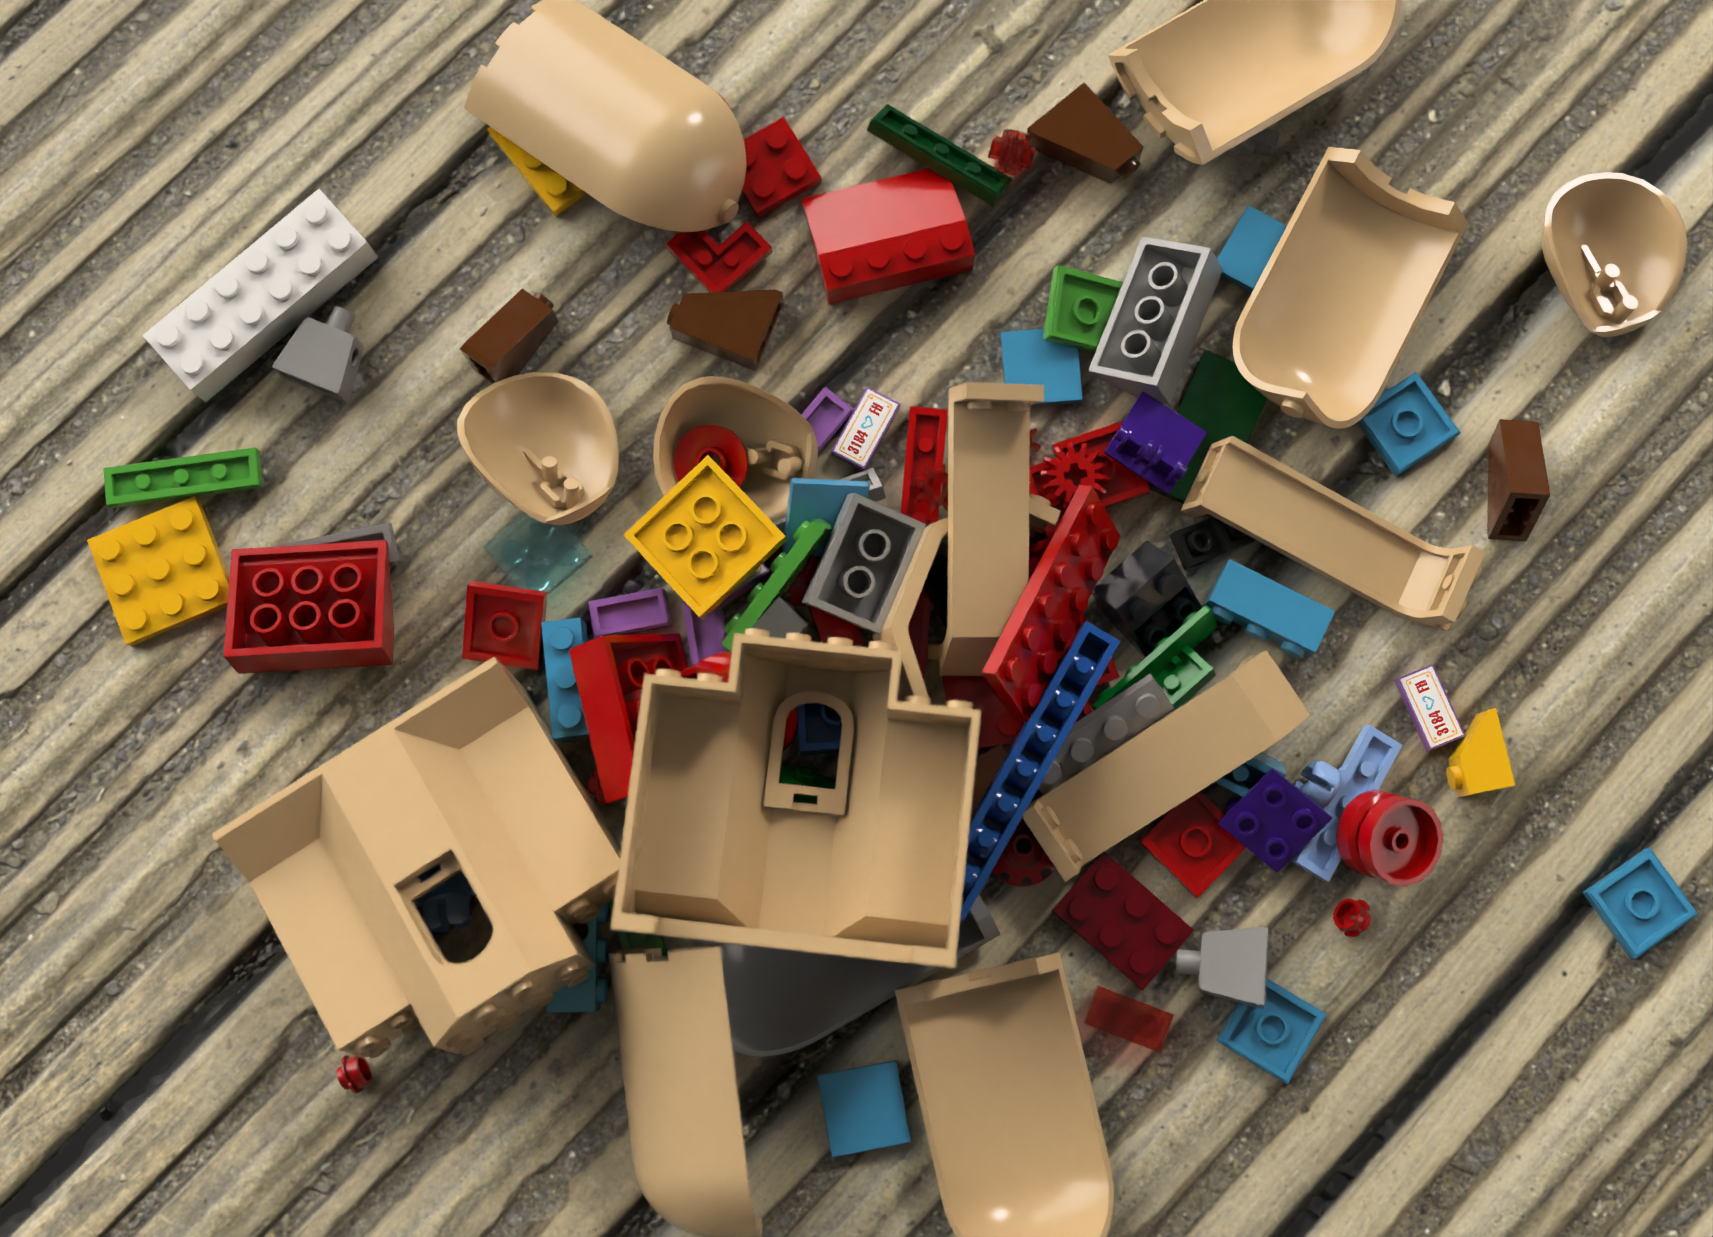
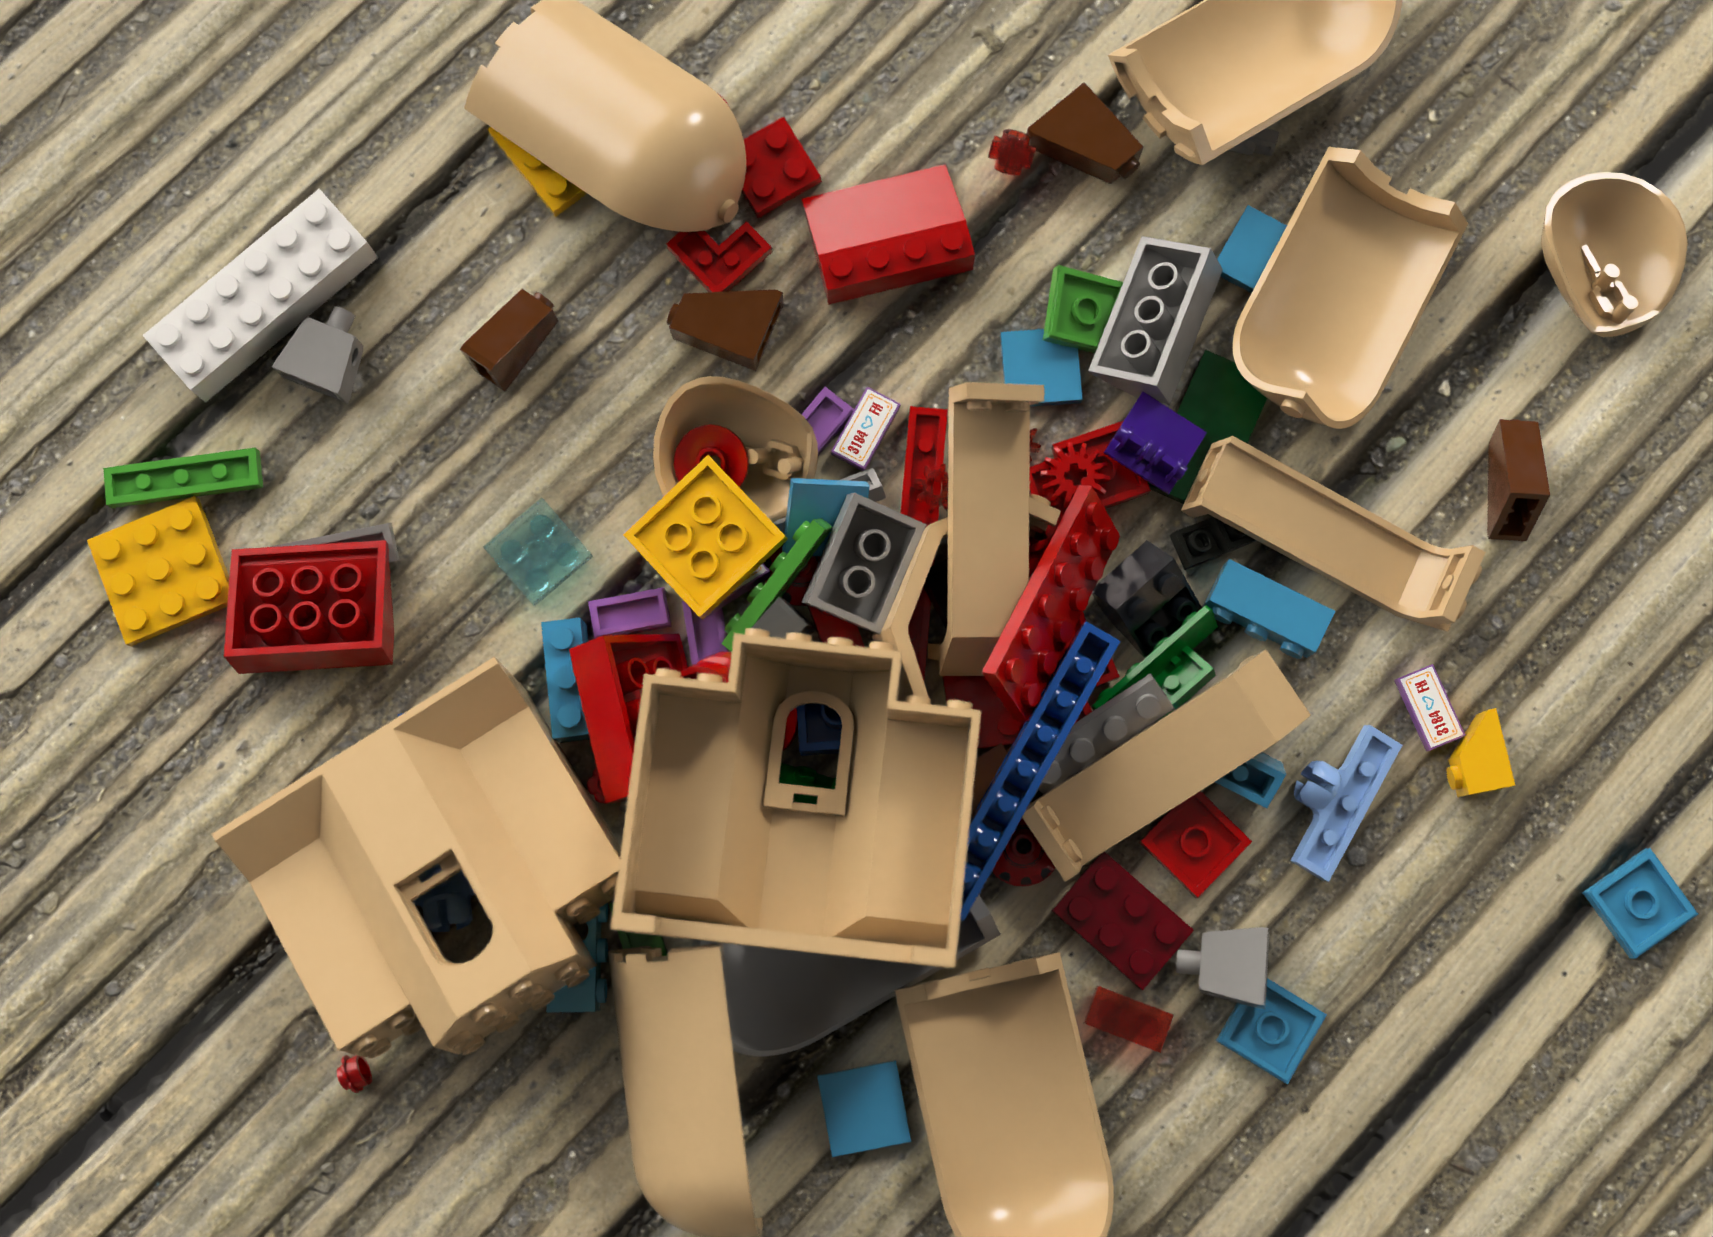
tan piece [457,372,619,525] -> none
red plate [462,581,548,670] -> none
dark green tile [867,104,1012,206] -> none
dark purple hinge [1218,767,1333,873] -> none
red plate [1333,899,1372,937] -> none
red wheel [1336,790,1444,887] -> none
dark azure tile [1357,372,1461,477] -> none

